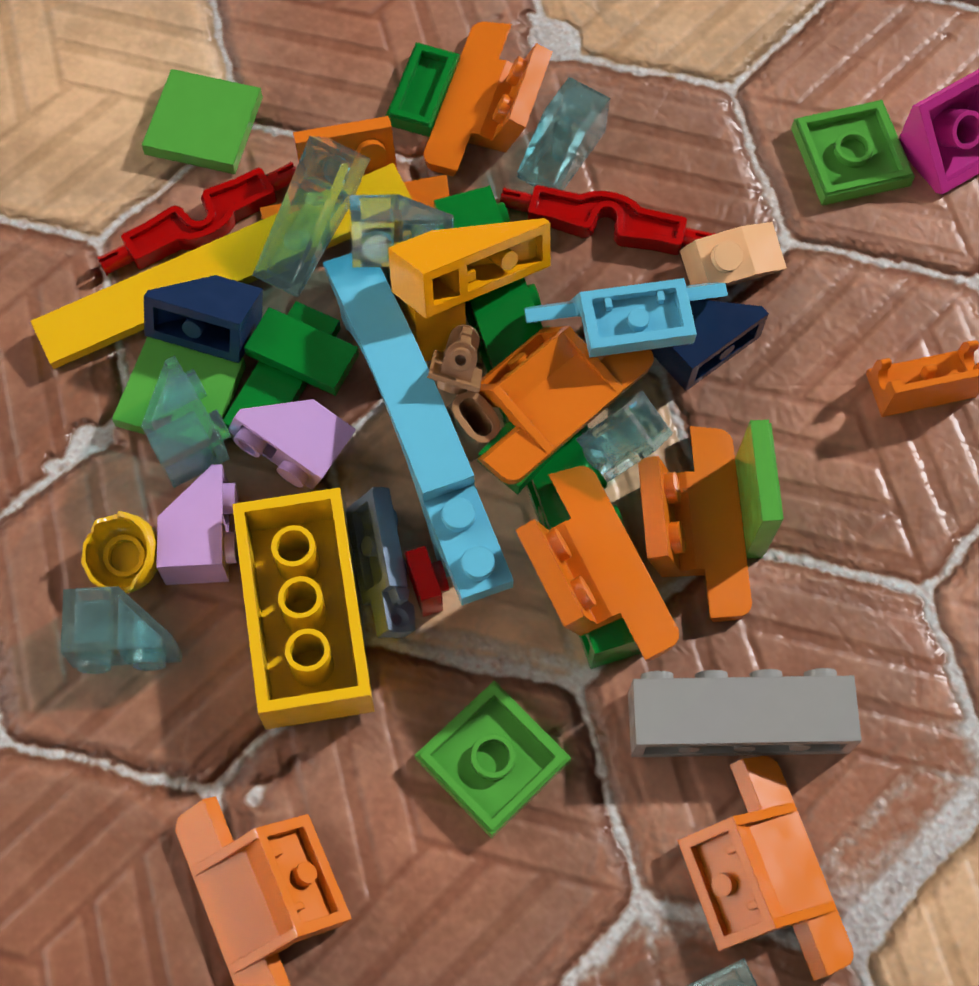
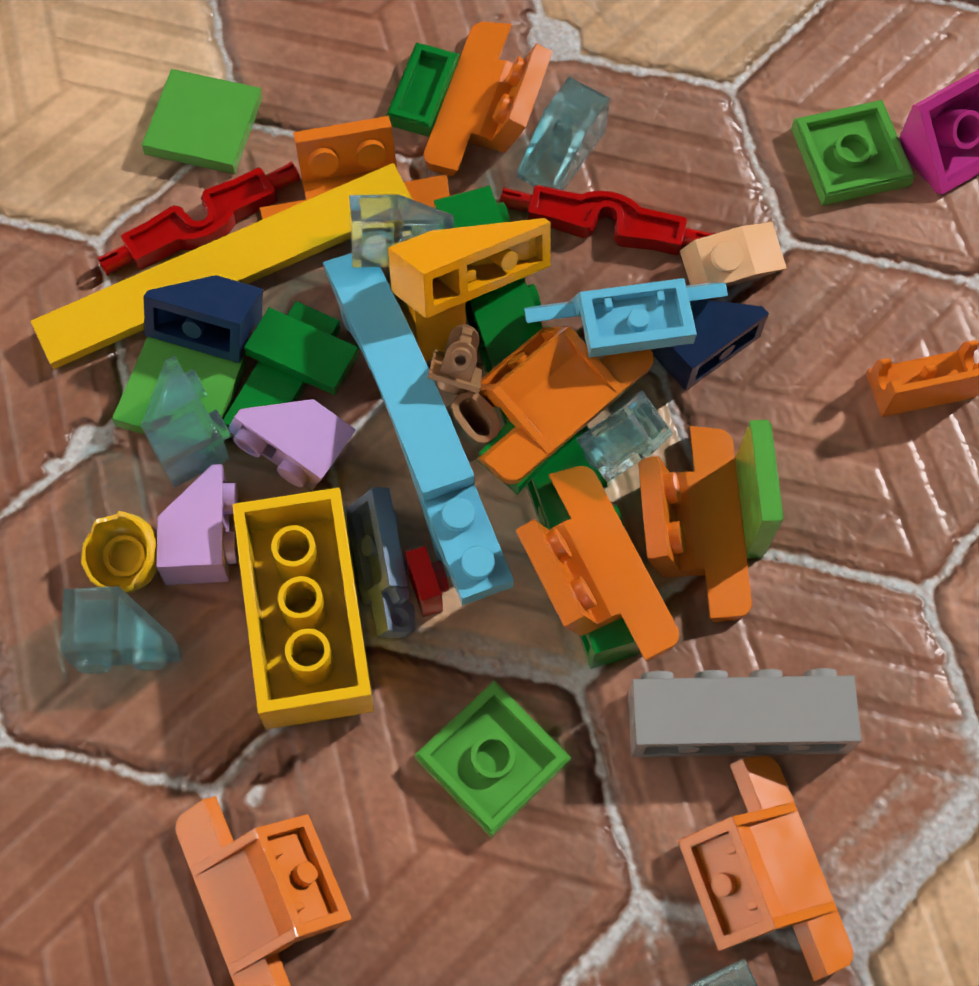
clear light blue slope [252,136,370,297] -> none

